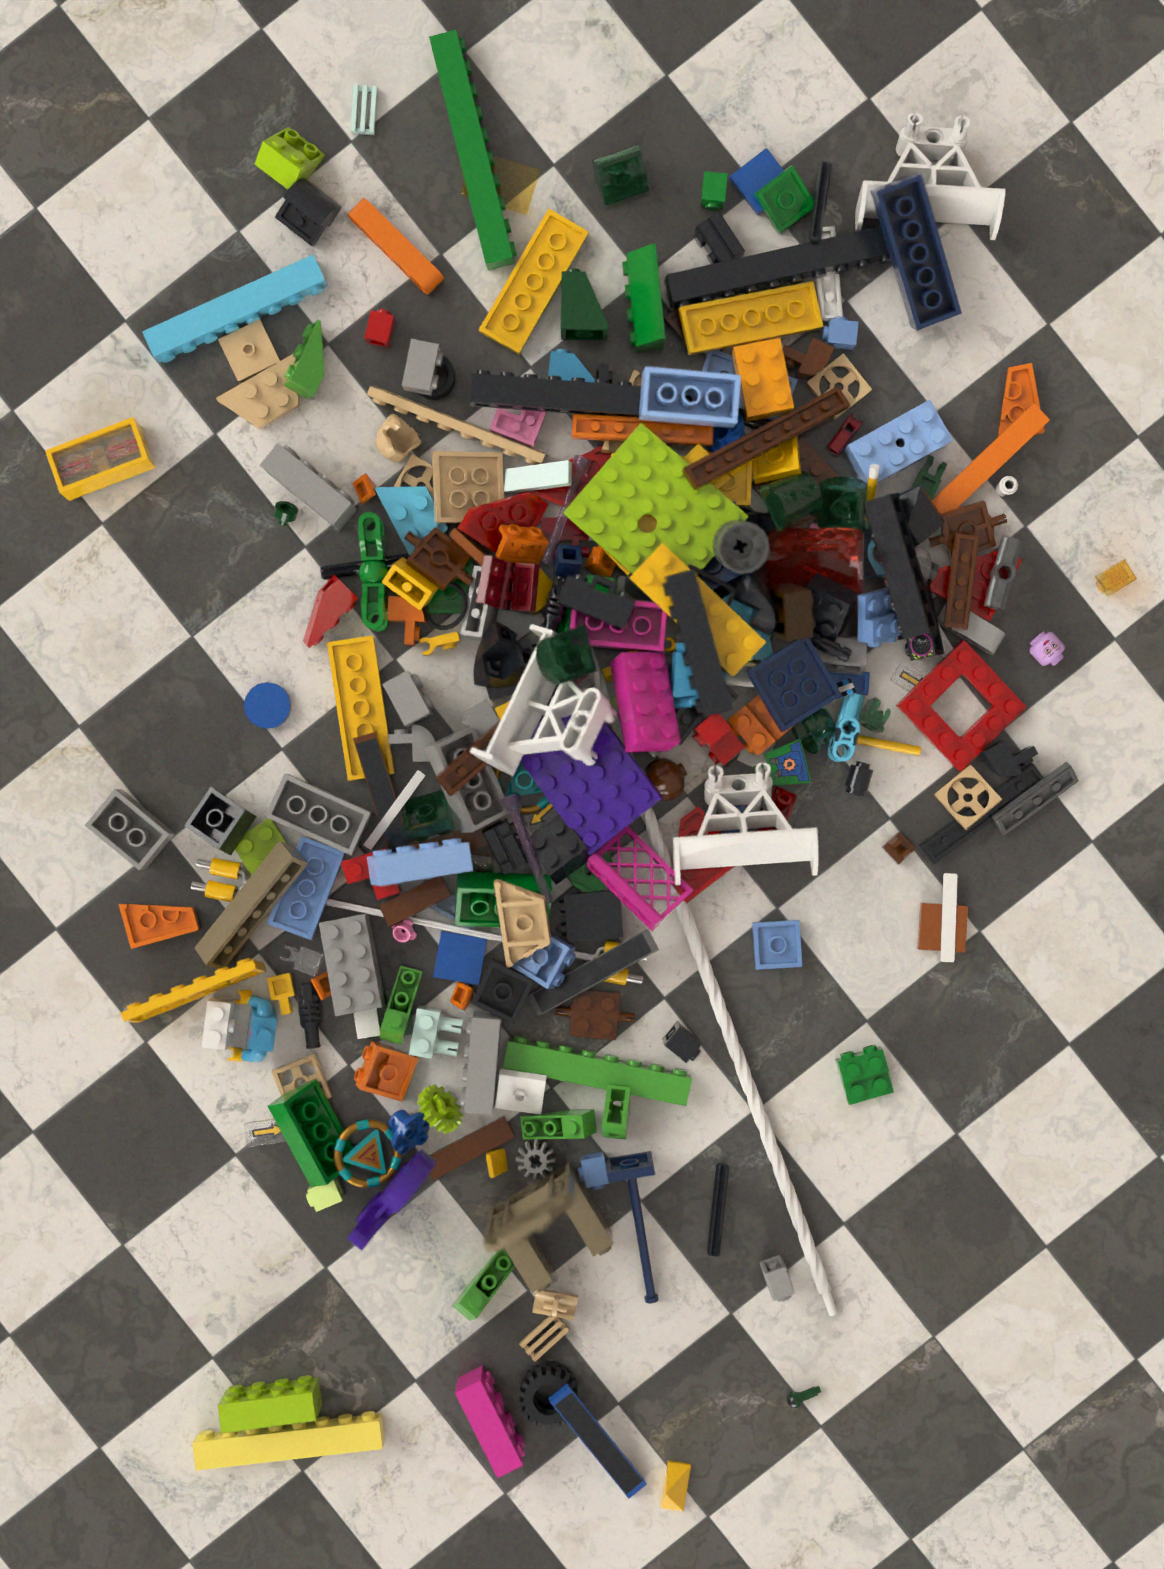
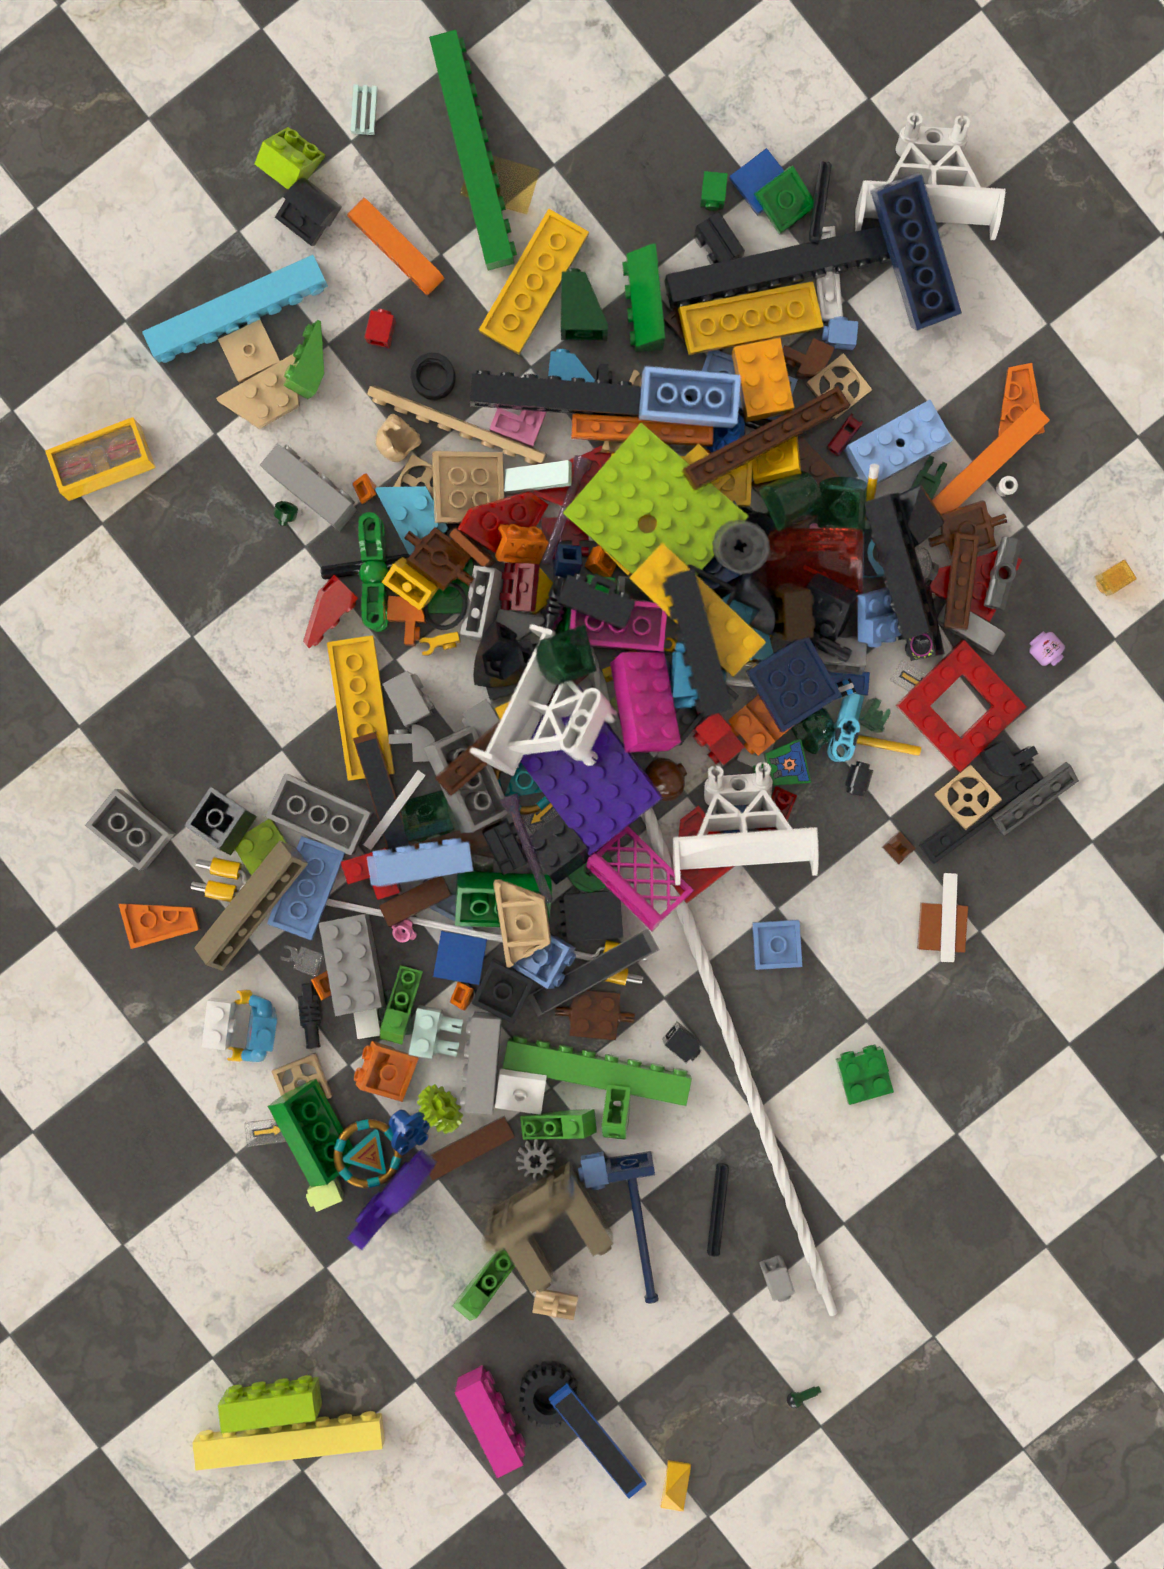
yellow plate [120,958,267,1023] -> none
blue tile [244,682,291,729] -> none
yellow plate [266,972,296,1015] -> none
light grey brick [402,339,444,396] -> none
dark red plate [476,555,514,610] -> none
yellow slope [486,1148,508,1178] -> none
tan tile [519,1316,569,1362] -> none
clear green brick [592,145,650,206] -> none

